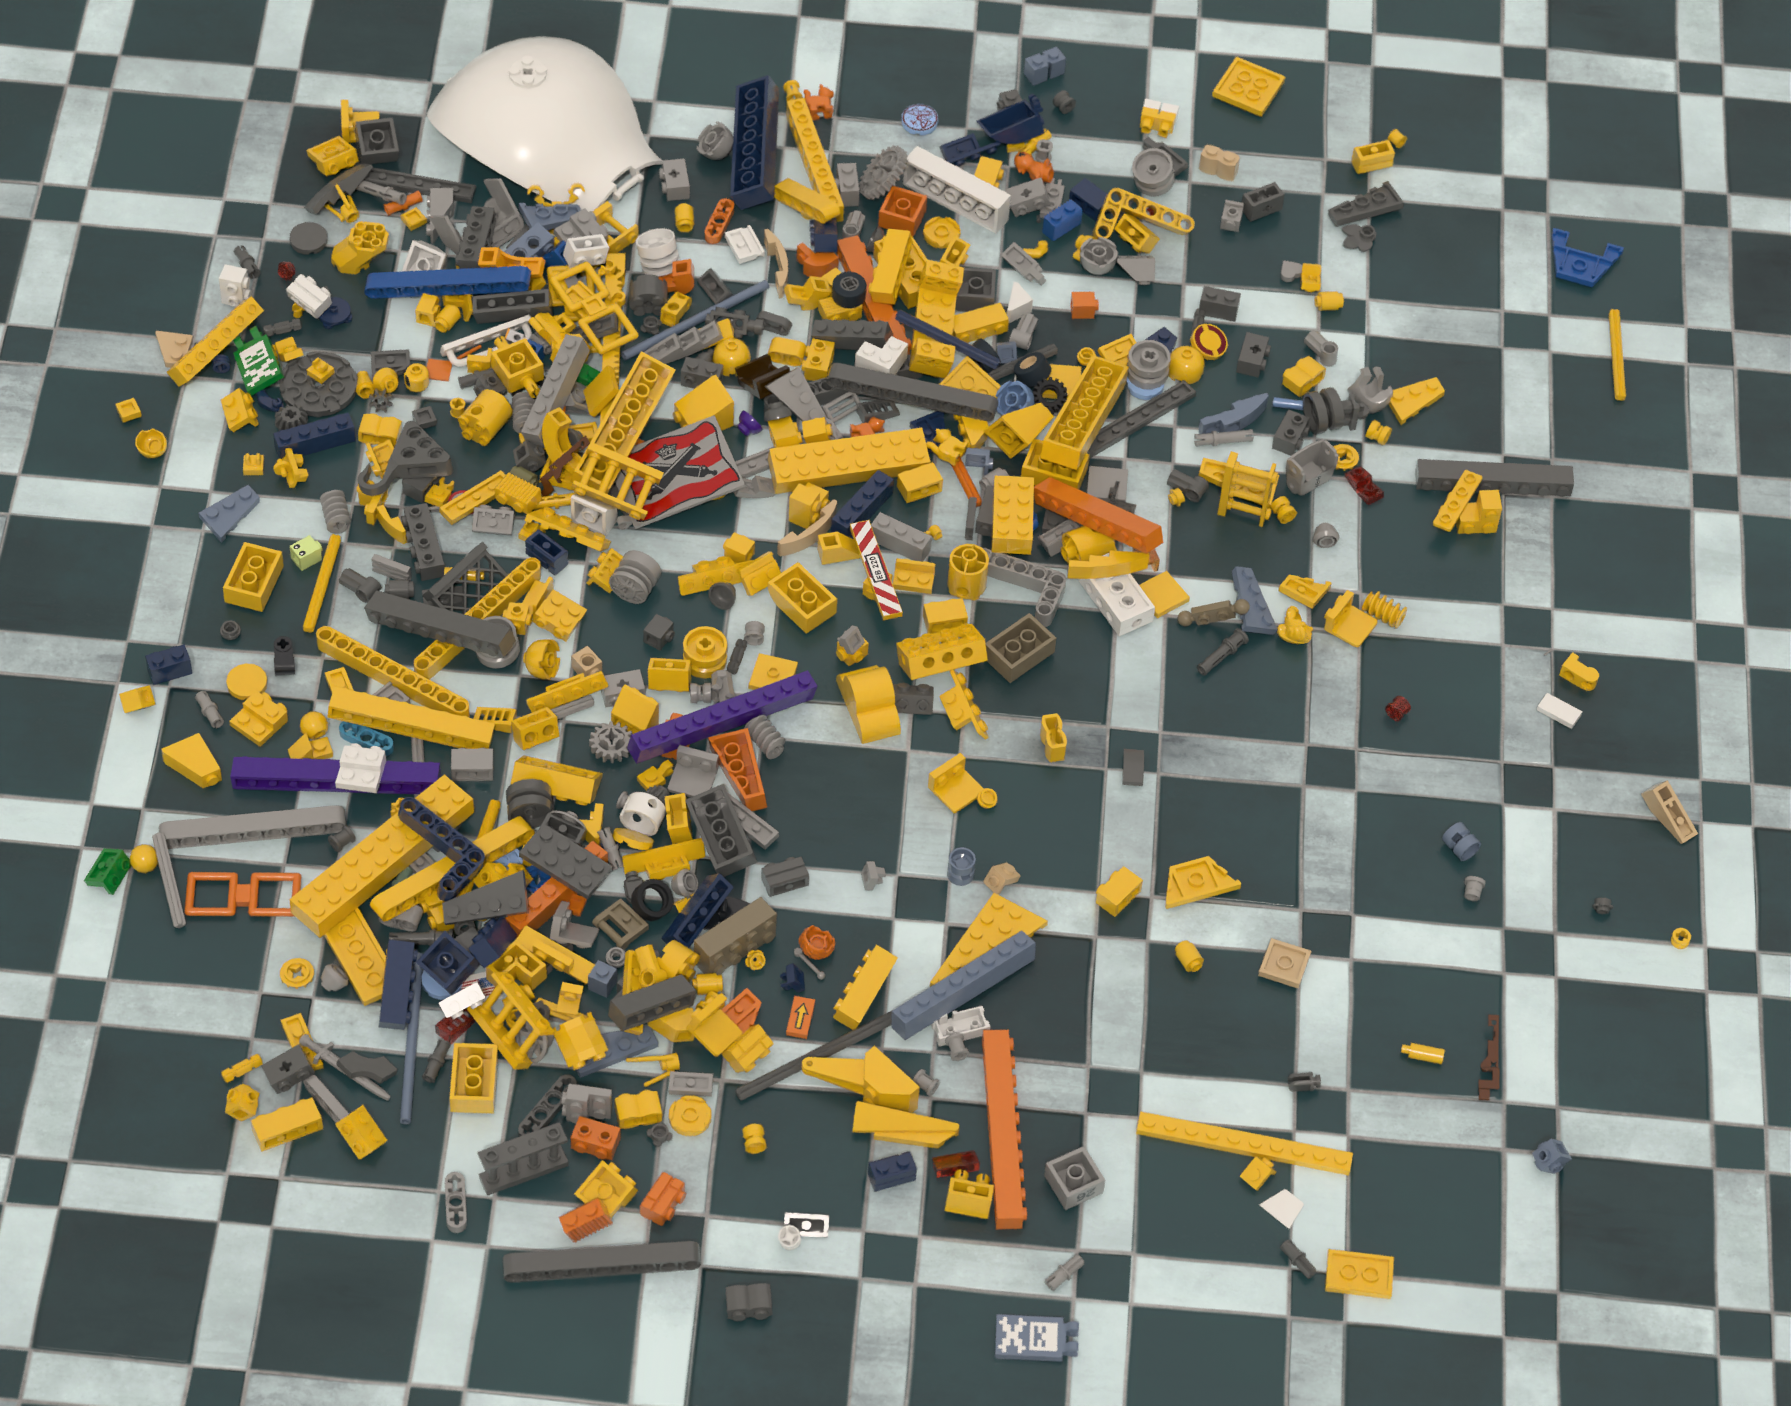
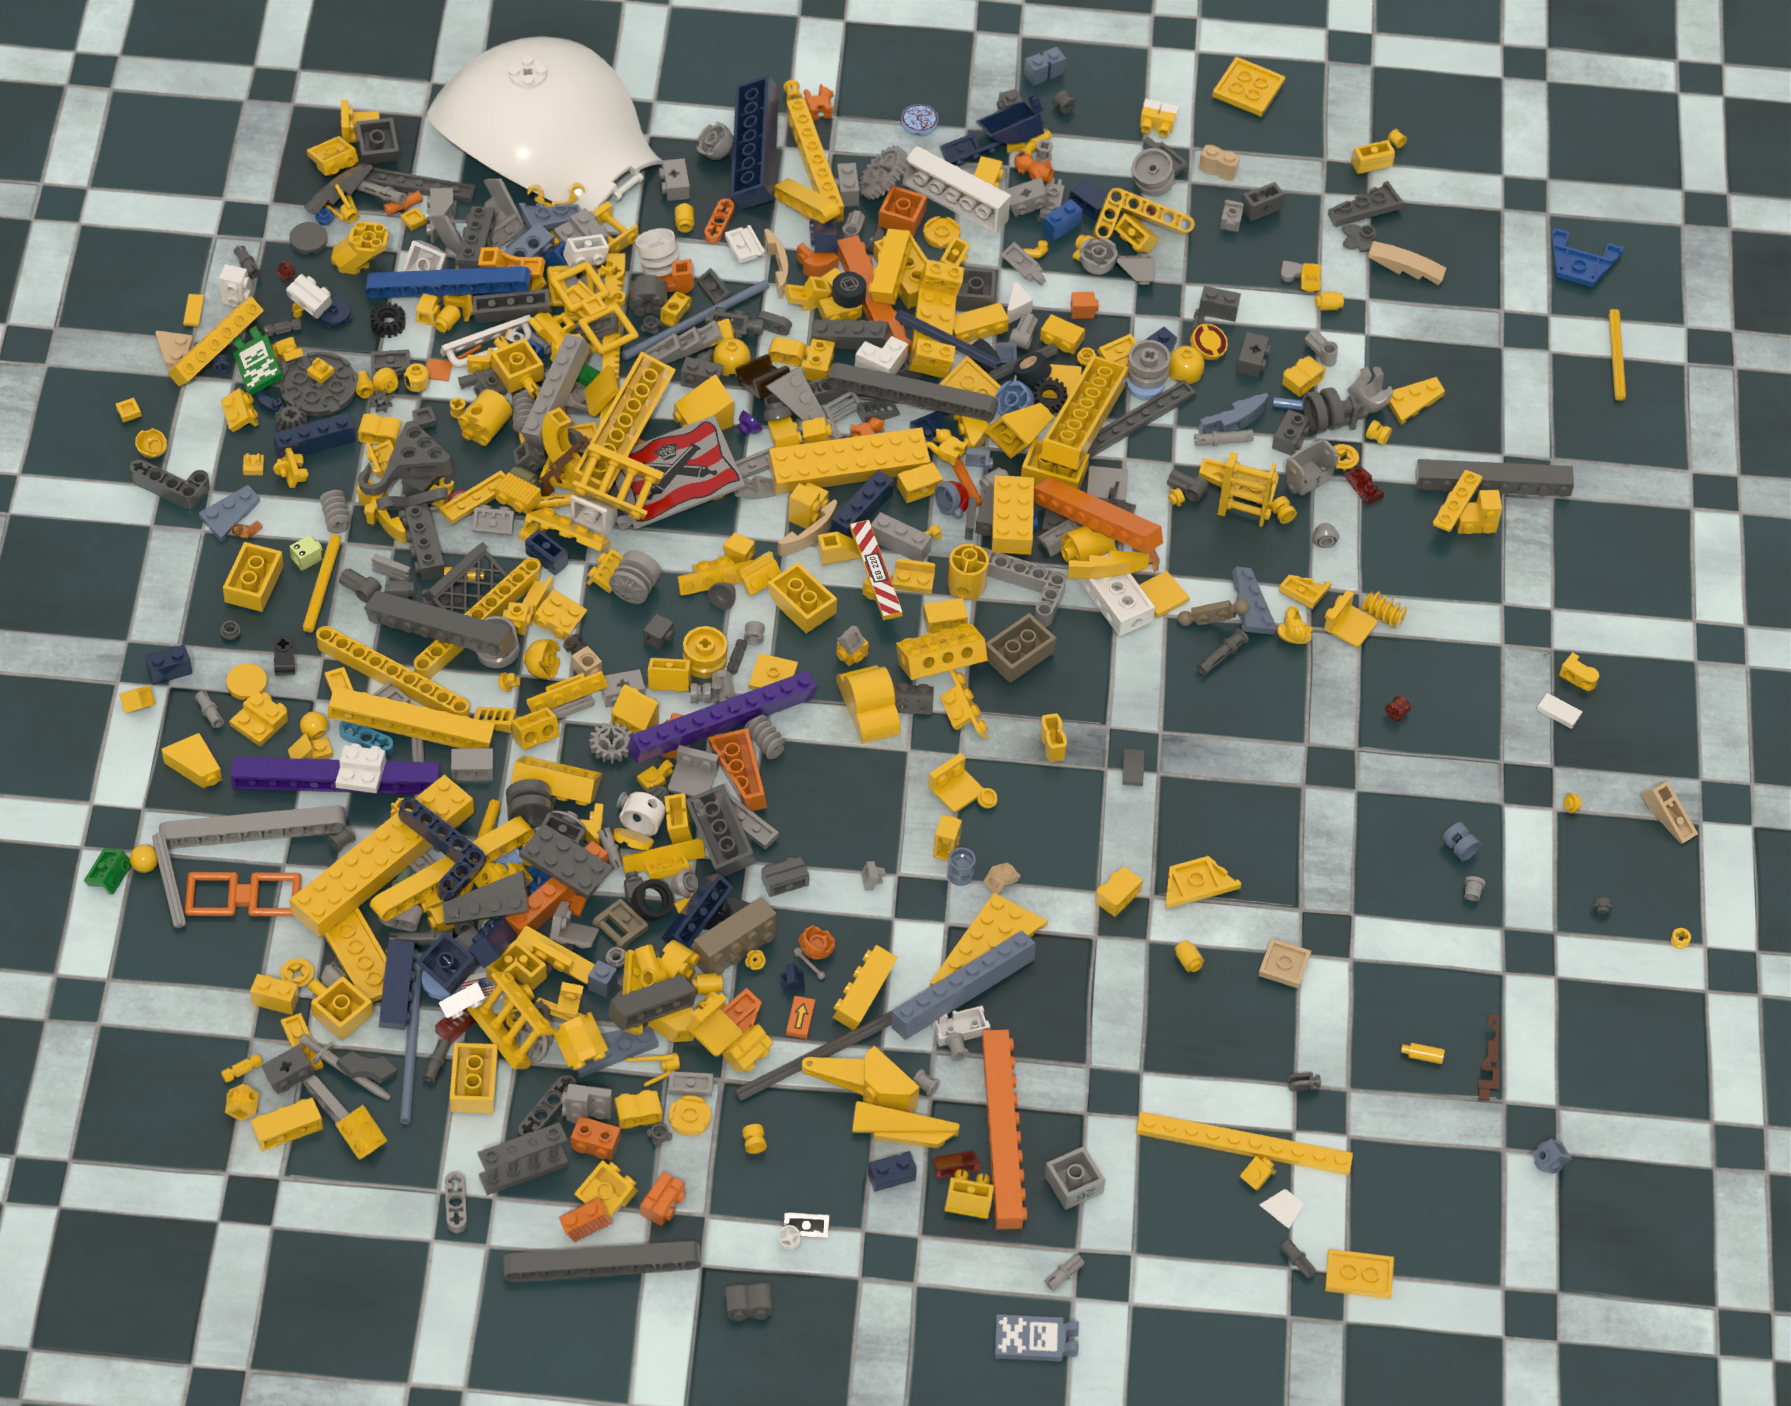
none -> dark grey beam [130,460,210,509]
none -> yellow piece [183,294,204,327]
none -> clear orange arm [231,521,263,539]
none -> yellow brick [250,974,300,1015]
none -> yellow brick [308,976,373,1041]
none -> blue plate [315,208,334,226]
none -> black tyre [370,302,405,338]
none -> dark grey beam [376,487,449,511]
none -> yellow plate [498,672,520,693]
none -> clear smoke wheel [563,634,591,655]
none -> yellow brick [933,815,962,861]
none -> sand blue piece [935,481,969,518]
none -> yellow brick [1040,314,1085,355]
none -> tan slope [1367,241,1446,285]
none -> yellow plate [1563,793,1582,813]

